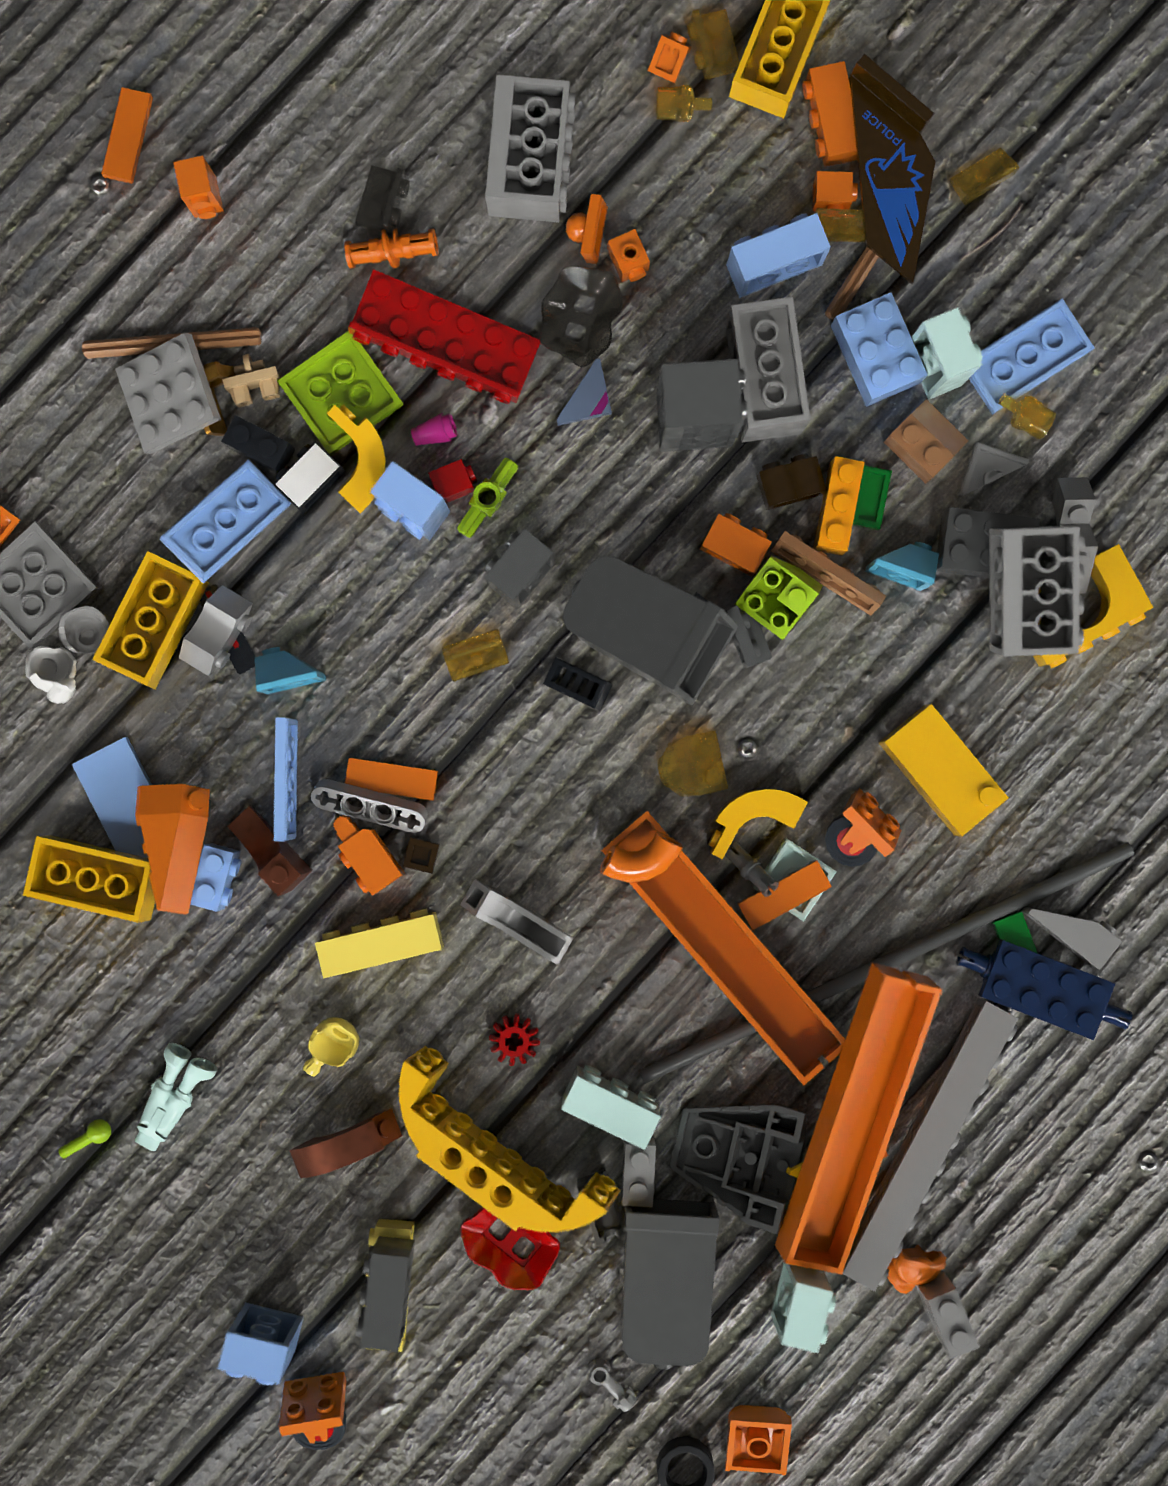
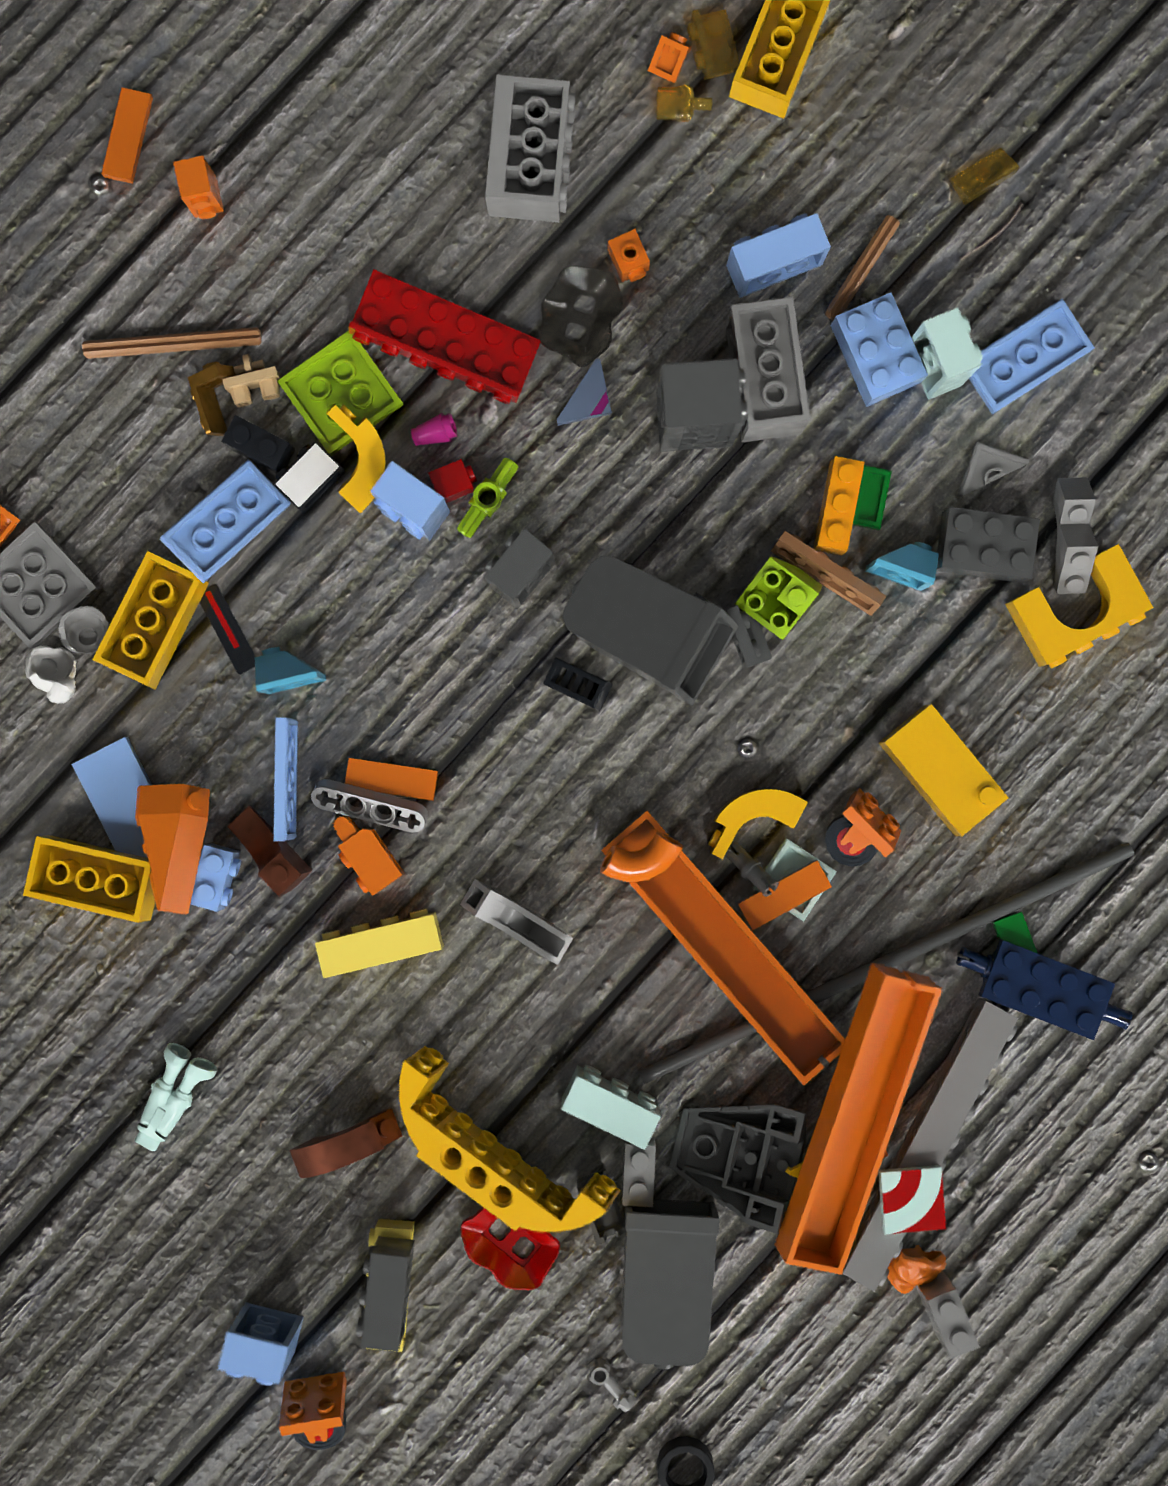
lime bar [58,1119,111,1159] -> none
light grey plate [115,333,221,454] -> none
light grey brick [179,585,253,676] -> none
light yellow hair [303,1017,359,1077] -> none
orange piece [344,228,439,269] -> none
clear smoke bracket [355,165,410,236] -> none
dark brown plate [403,837,440,874] -> none
clear yellow slope [442,629,509,682] -> none
red gear [489,1013,540,1066] -> none
orange tile [566,194,608,264] -> none
clear yellow slope [658,730,728,797] -> none
orange brick [700,513,772,577] -> none
orange slope [725,1405,792,1475] -> none
dark brown brick [756,453,827,510] -> none
light aqua brick [771,1262,836,1353] -> none
orange brick [802,61,858,167] -> none
orange brick [812,171,858,216] -> none
clear yellow slope [814,208,865,243] -> none
dark brown piece [849,54,936,284] -> none
medium nougat slope [884,399,969,484] -> none
light grey brick [989,526,1084,656] -> none
clear yellow piece [998,393,1056,440] -> none
light grey slope [1021,906,1122,970] -> none
none -> tile [878,1165,946,1235]

